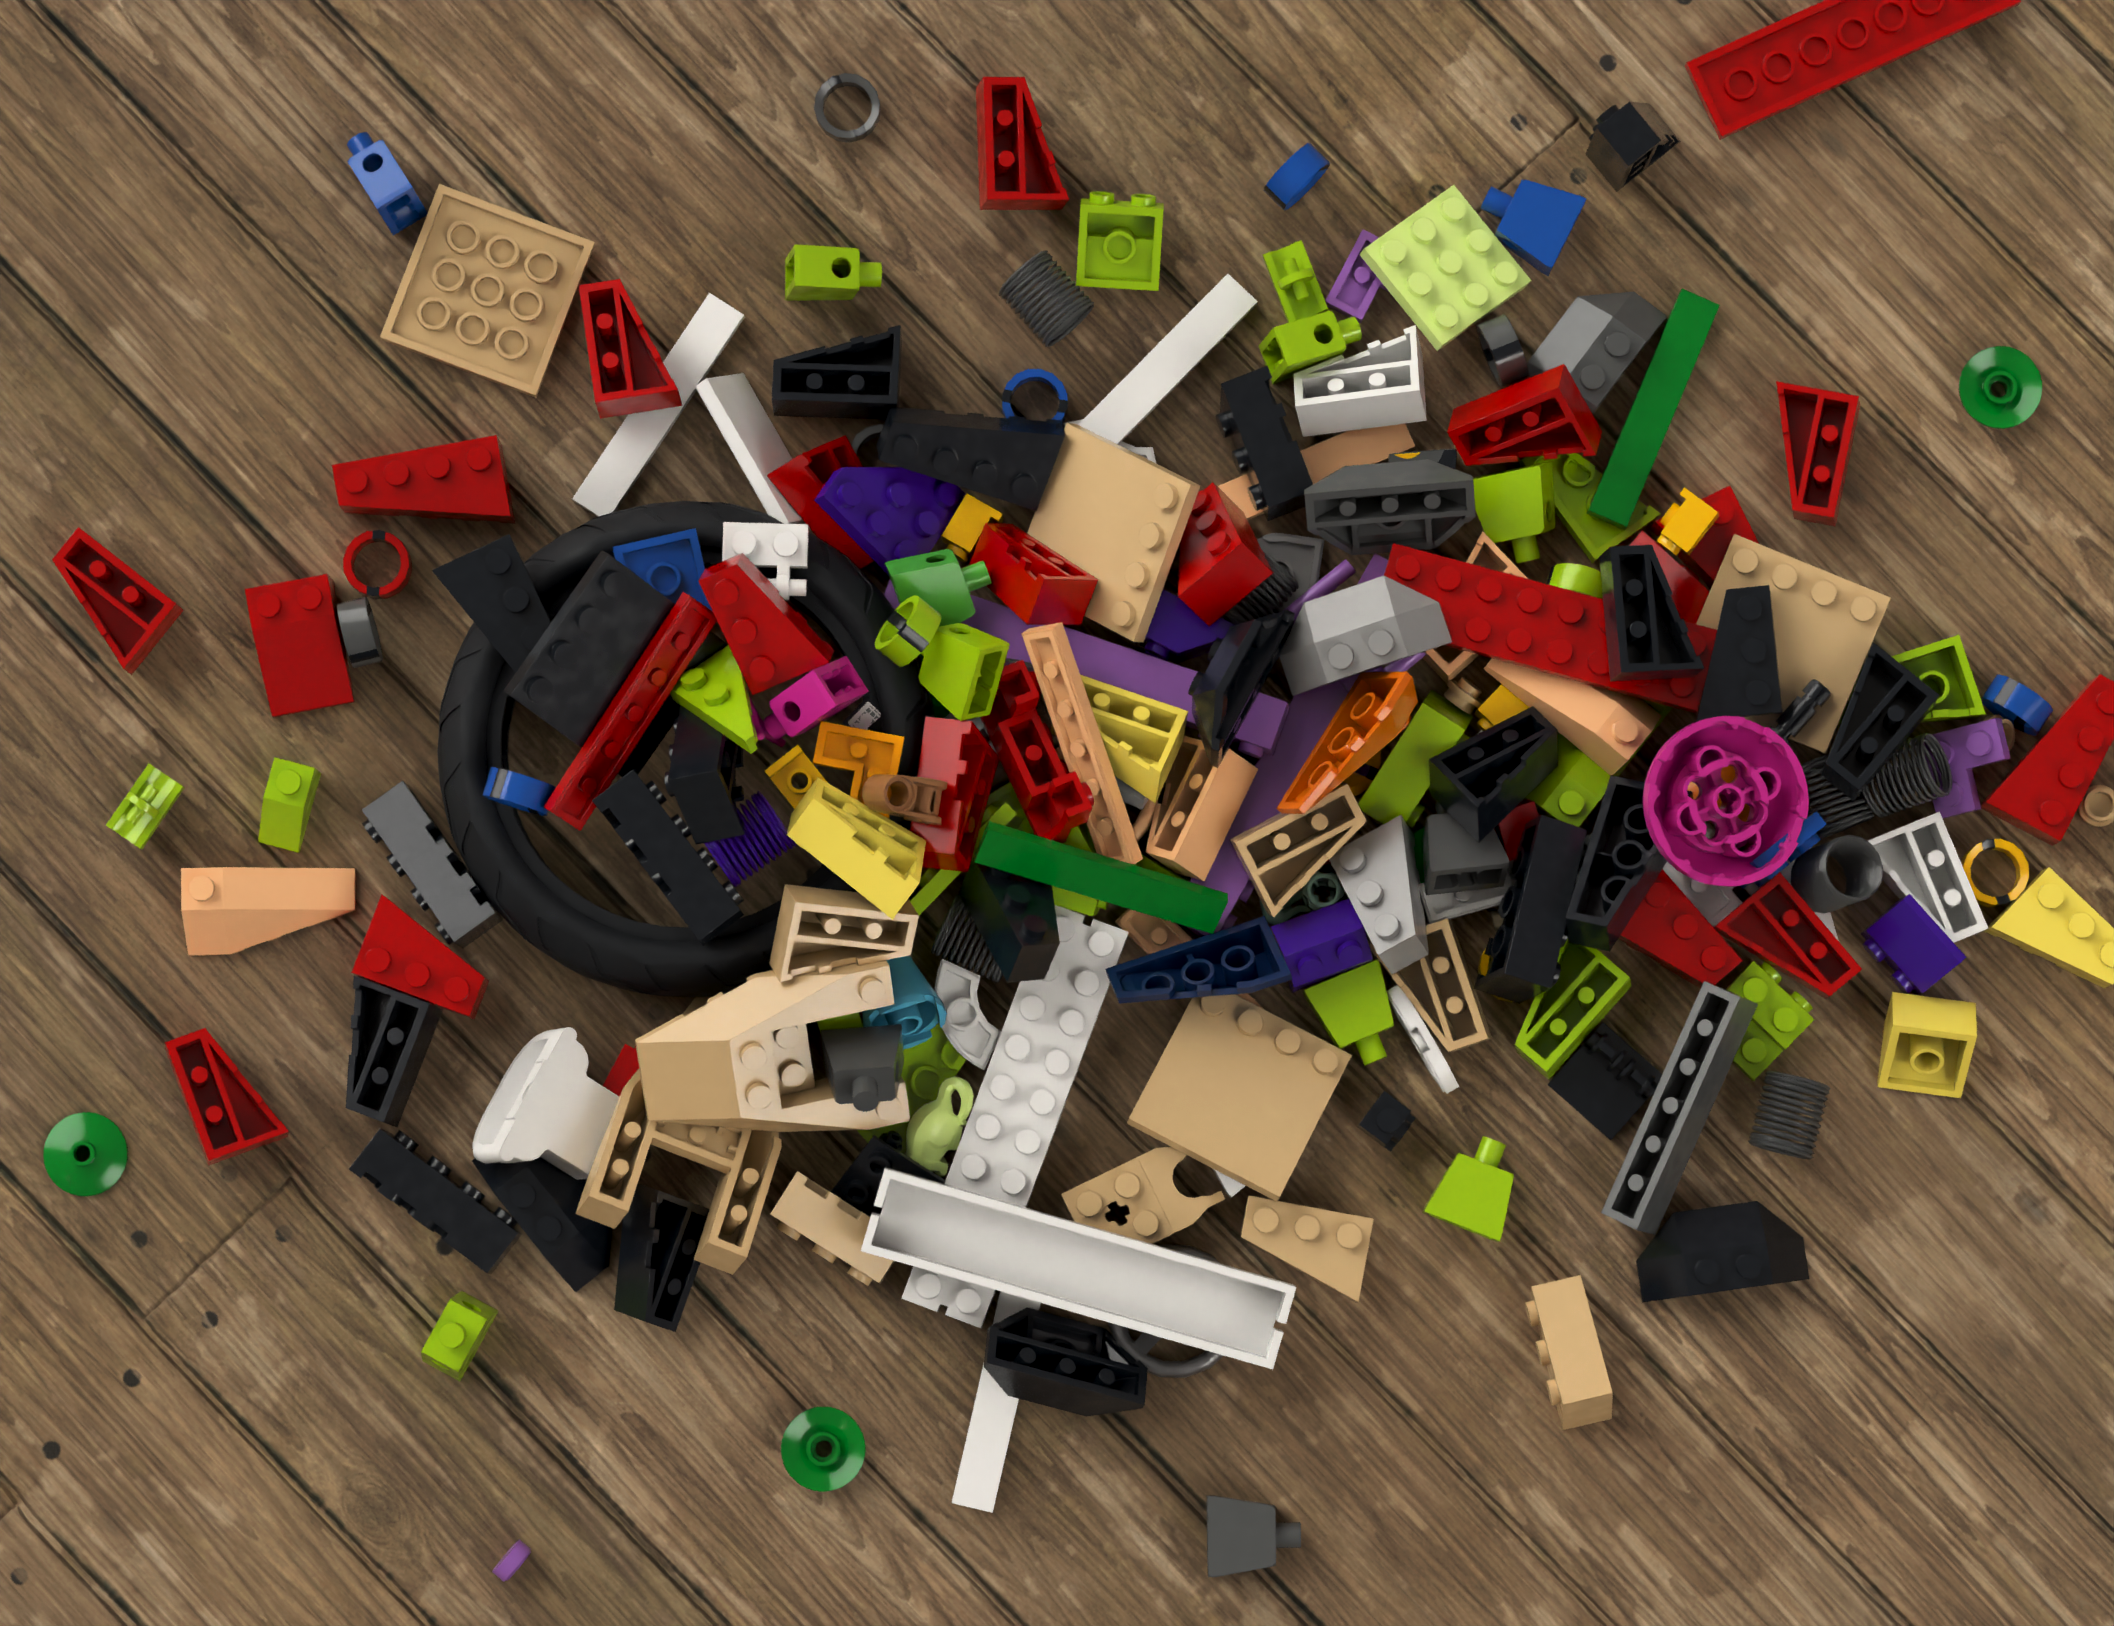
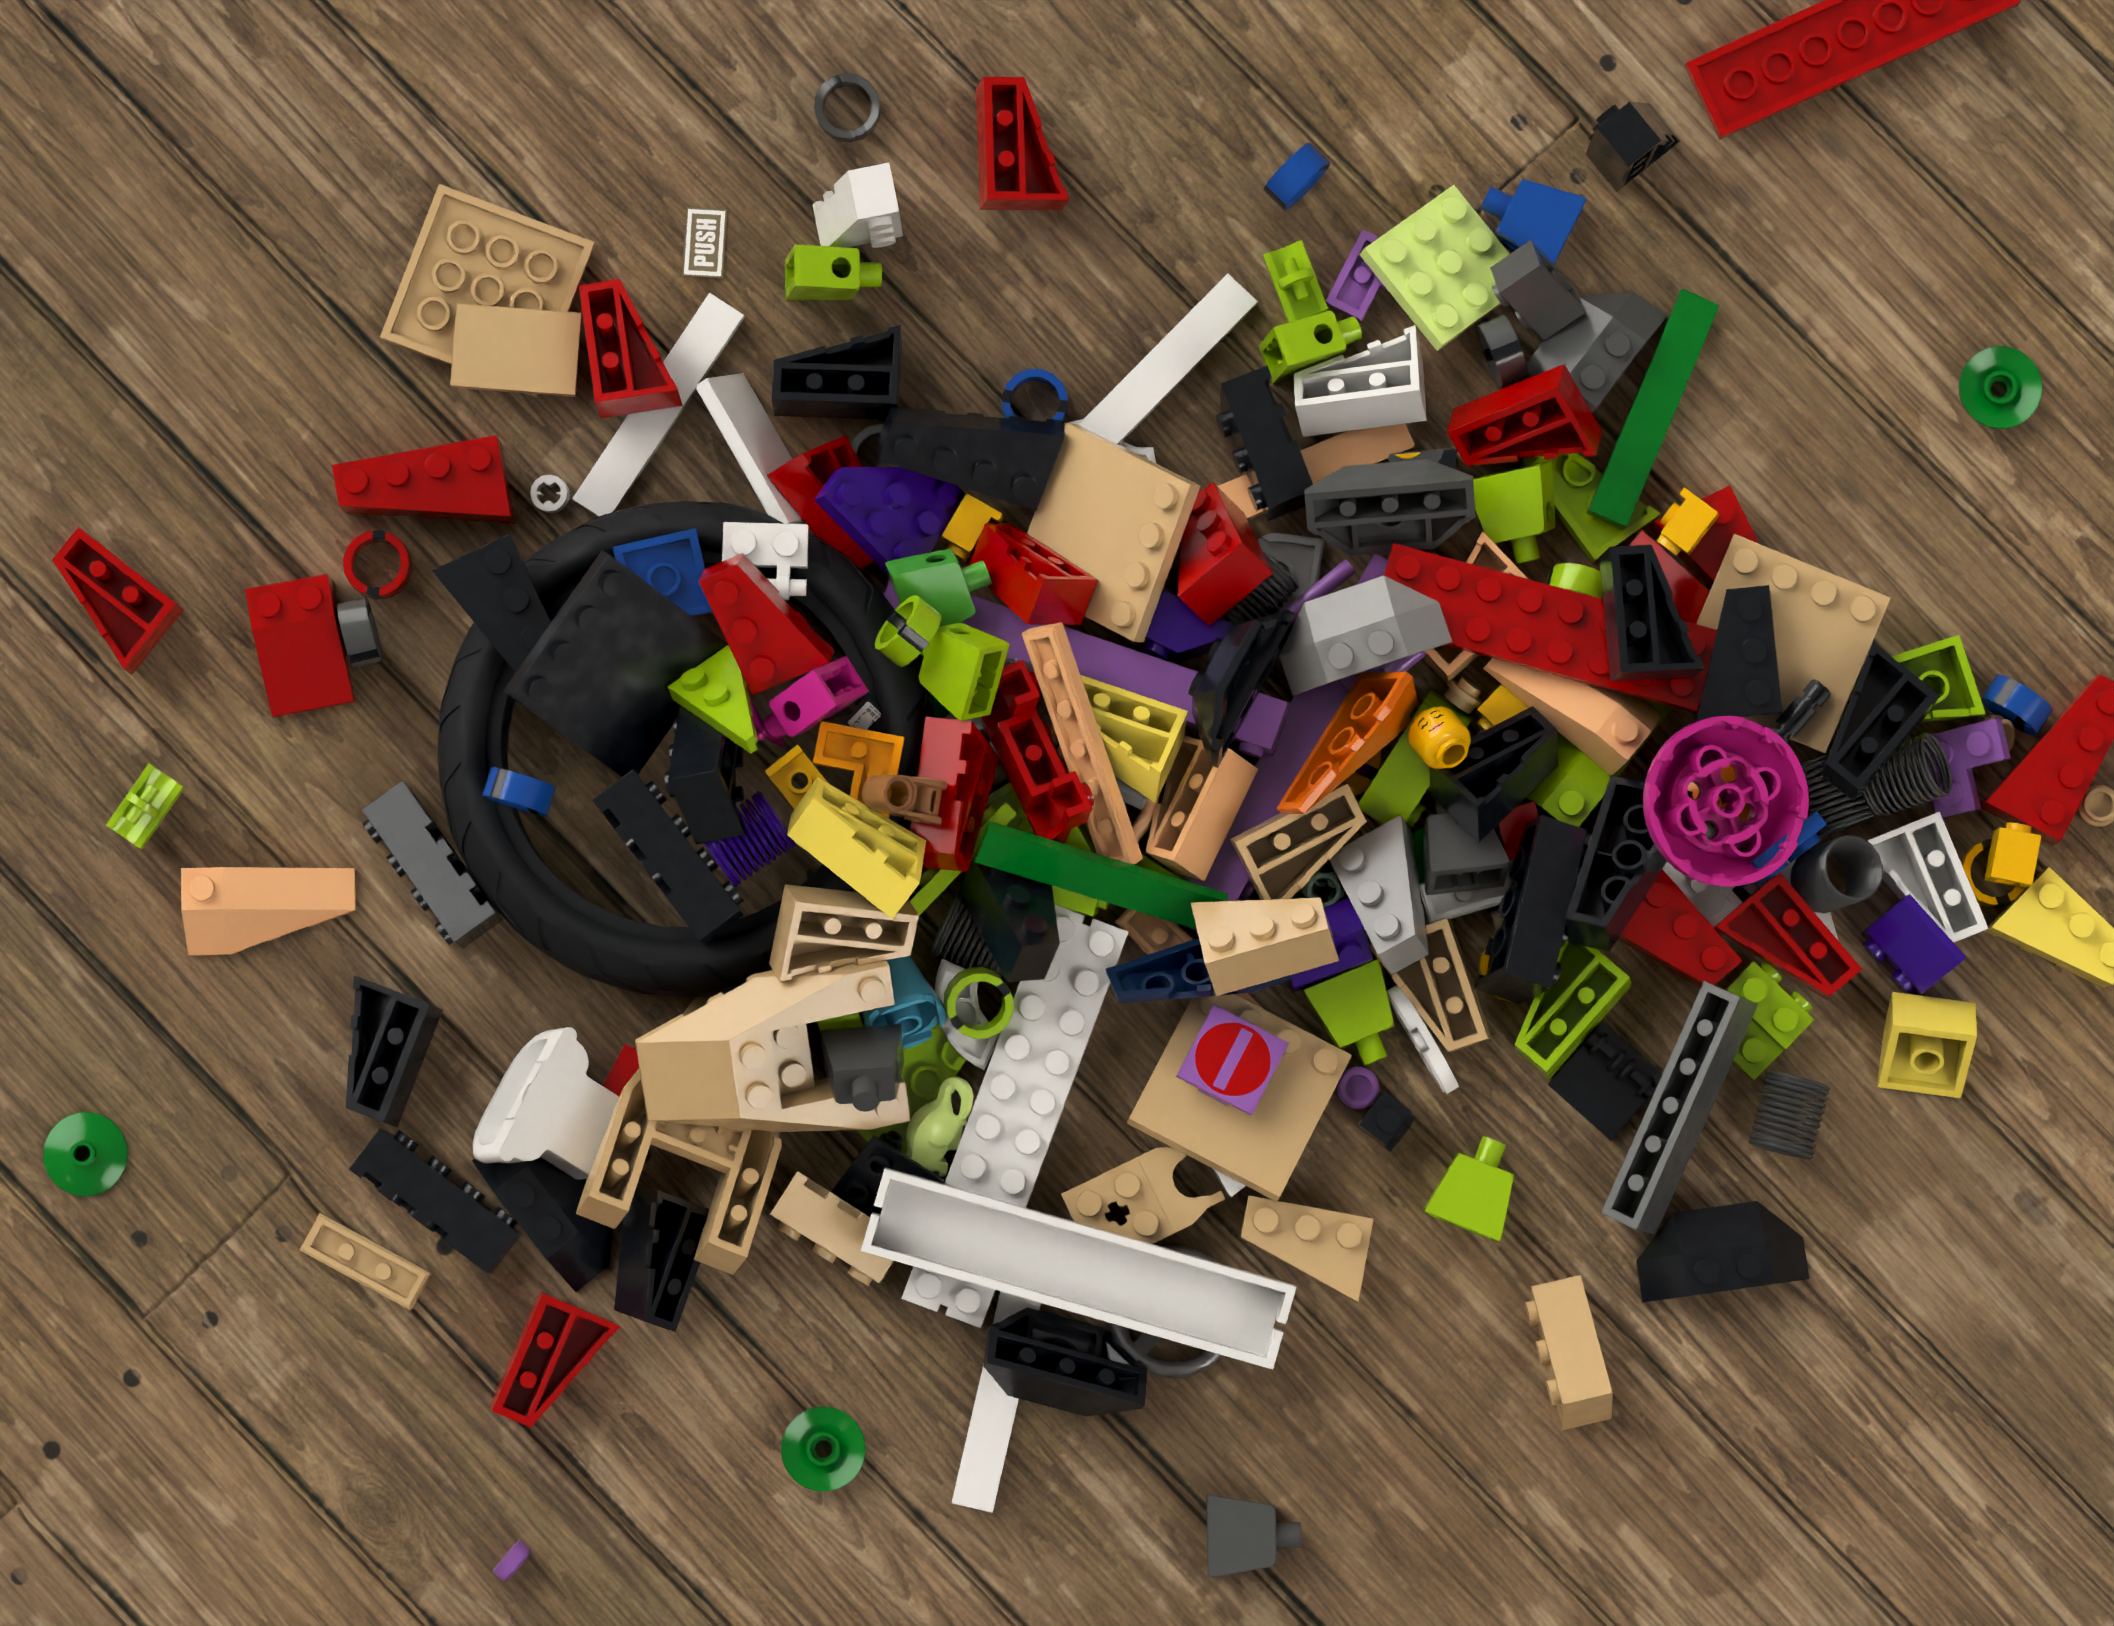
red wedge [165,1028,289,1166] -> none
lime slope [258,757,321,853] -> none
blue torso [347,132,428,236] -> none
red wedge [351,894,489,1020] -> none
lime torso [421,1291,499,1381] -> none
red tile [544,592,717,831] -> none
dark grey piece [999,250,1094,347] -> none
lime plate [1076,191,1164,291] -> none
red wedge [1776,381,1860,527] -> none
none -> tan tile [300,1213,432,1310]
none -> tan tile [450,303,582,397]
none -> red wedge [489,1291,621,1428]
none -> white bush [530,474,570,513]
none -> sticker [682,207,728,278]
none -> white wedge [812,163,903,248]
none -> lime piece [944,967,1014,1039]
none -> piece [1176,1004,1289,1116]
none -> tan wedge [1191,898,1339,996]
none -> medium lavender tile [1337,1067,1379,1110]
none -> yellow head [1408,706,1471,769]
none -> dark grey brick [1490,240,1585,341]
none -> yellow brick [1984,822,2042,889]

